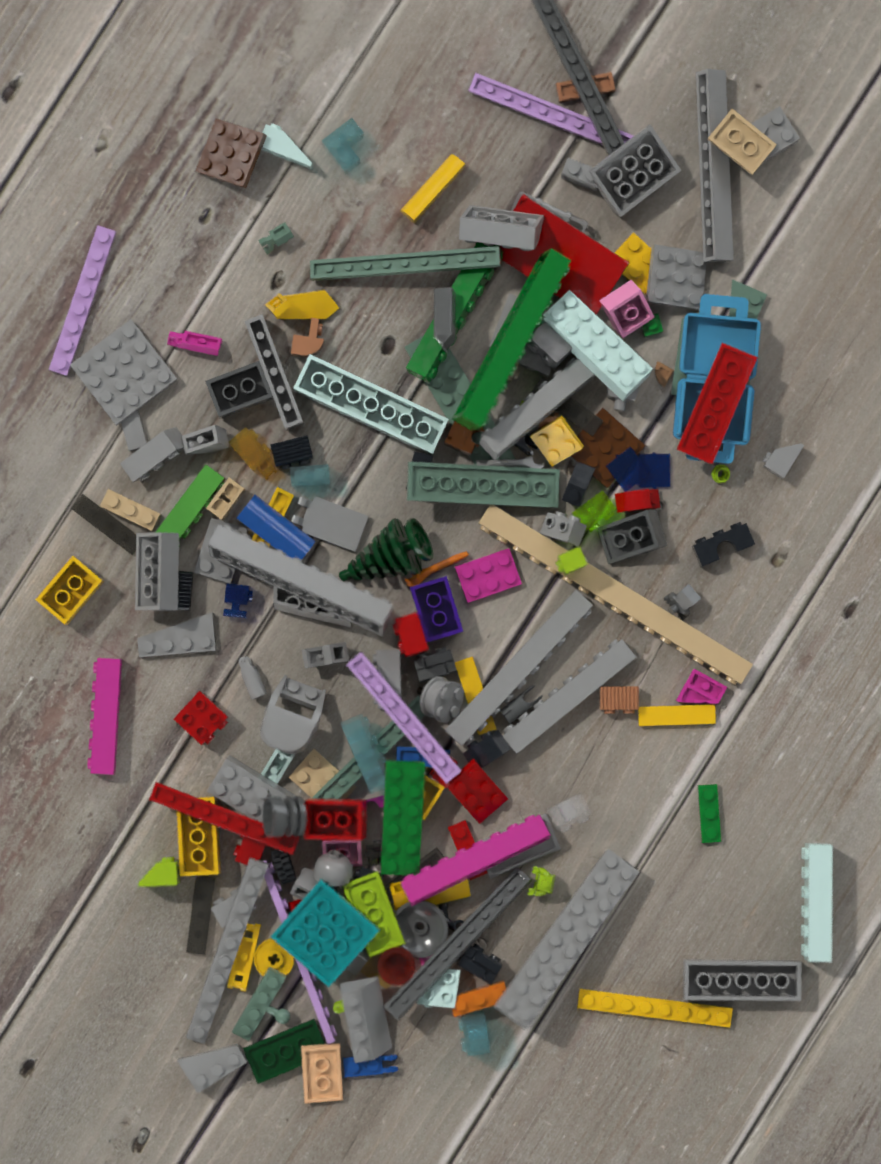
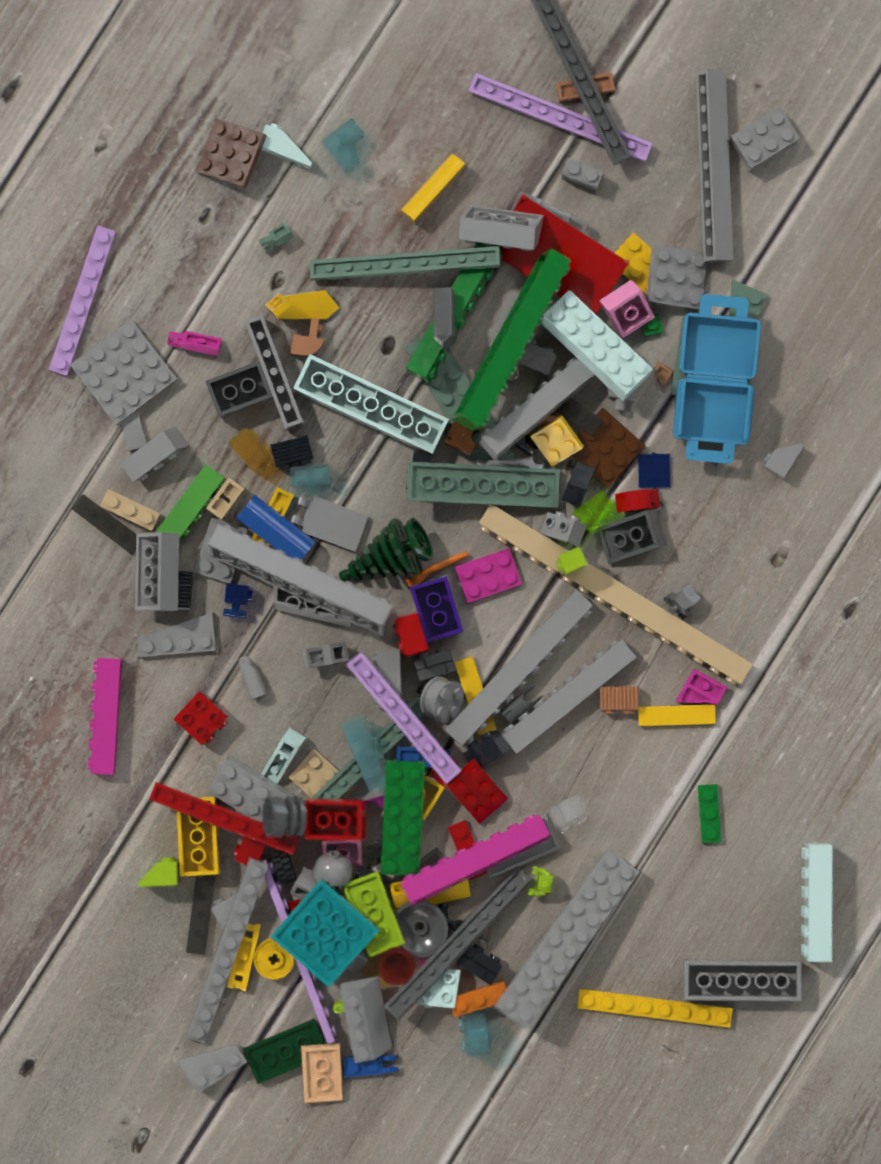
yellow brick [35,556,105,625] -> none
light grey slope [182,425,229,455] -> none
sand green plate [232,966,290,1041] -> none
light grey slope [260,675,326,754] -> none
flat silver brick [527,322,572,369] -> none
light grey slope [589,124,681,217] -> none
clear blue piece [606,447,650,492] -> none
red plate [676,343,758,465] -> none
black arch [692,522,755,567] -> none
tan plate [707,109,777,175] -> none
lime plate [711,464,730,483] -> none

